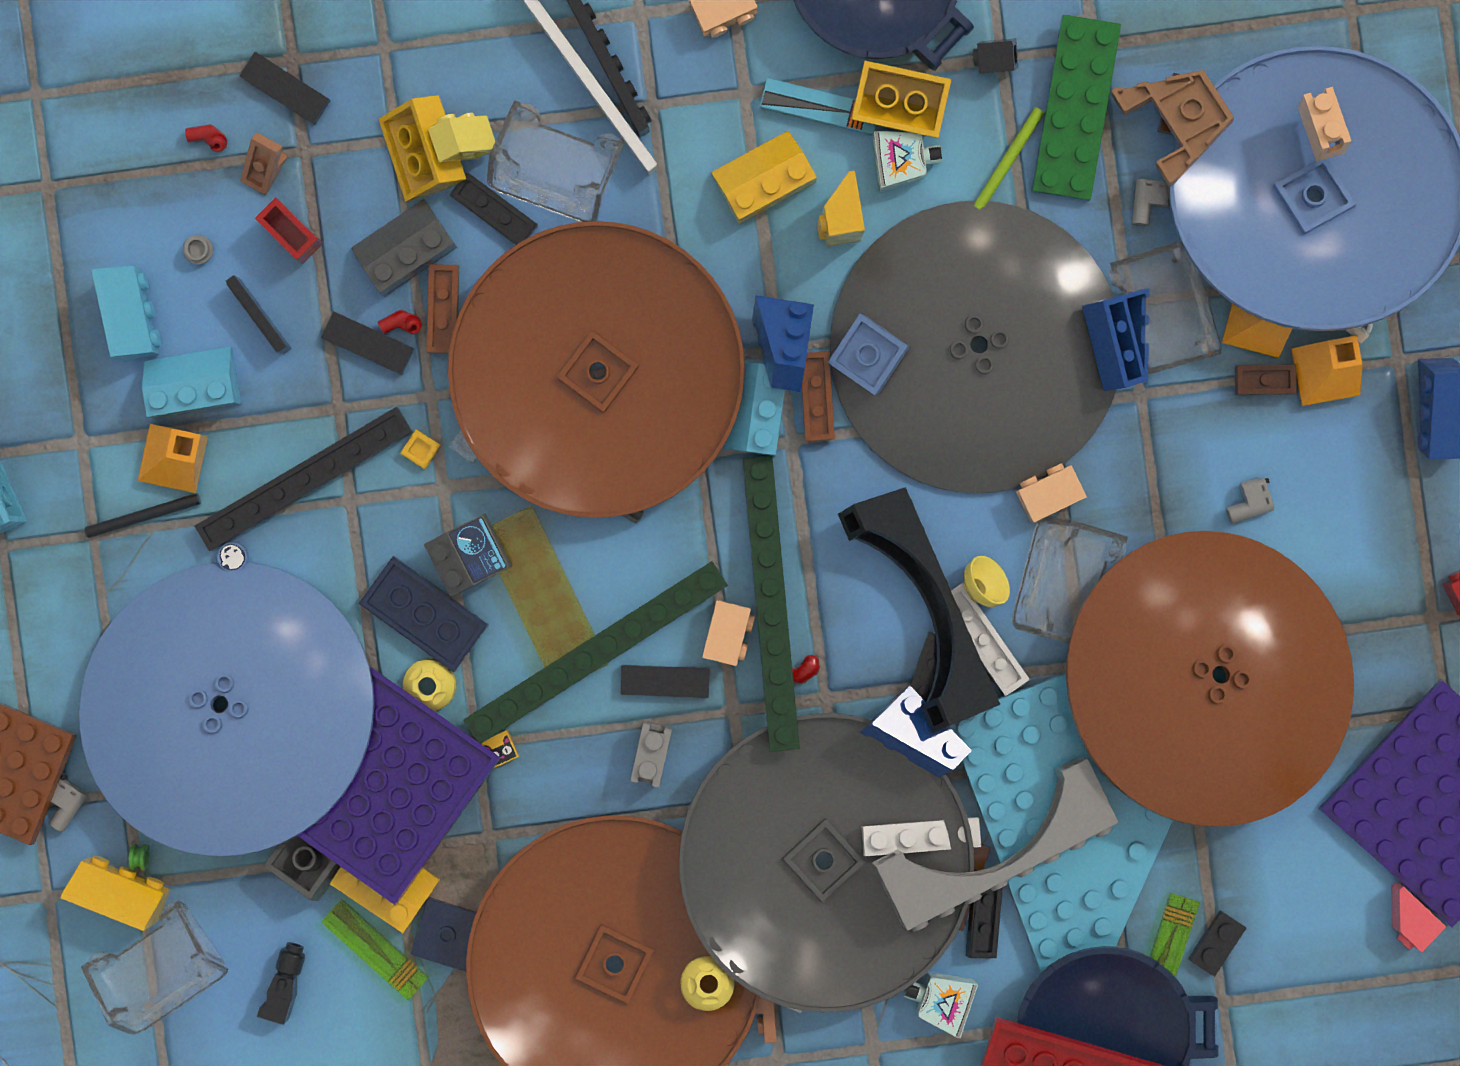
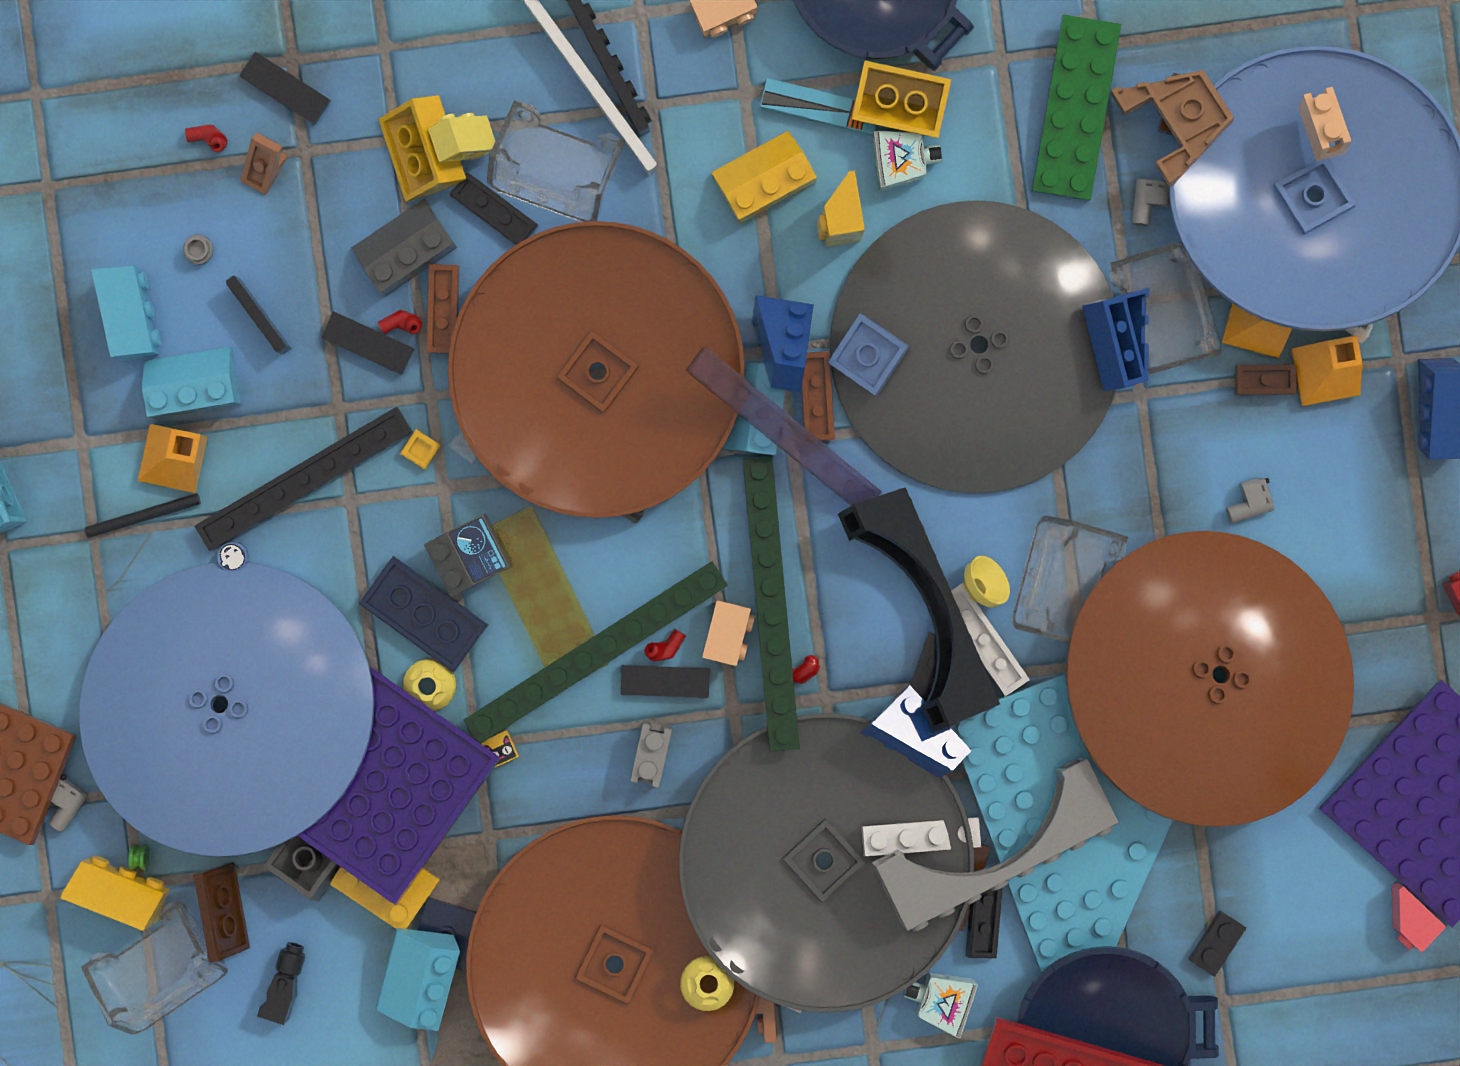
red piece [255,197,324,264] -> none
clear neon green tile [321,899,429,1000] -> none
black brick [973,38,1018,74] -> none
lime bar [974,107,1045,210] -> none
light nougat brick [1015,463,1087,523] -> none
clear neon green tile [1149,892,1200,977] -> none
none -> reddish brown tile [193,862,250,963]
none -> medium azure slope [376,928,460,1031]
none -> red arm [644,629,686,662]
none -> clear purple tile [685,347,882,506]

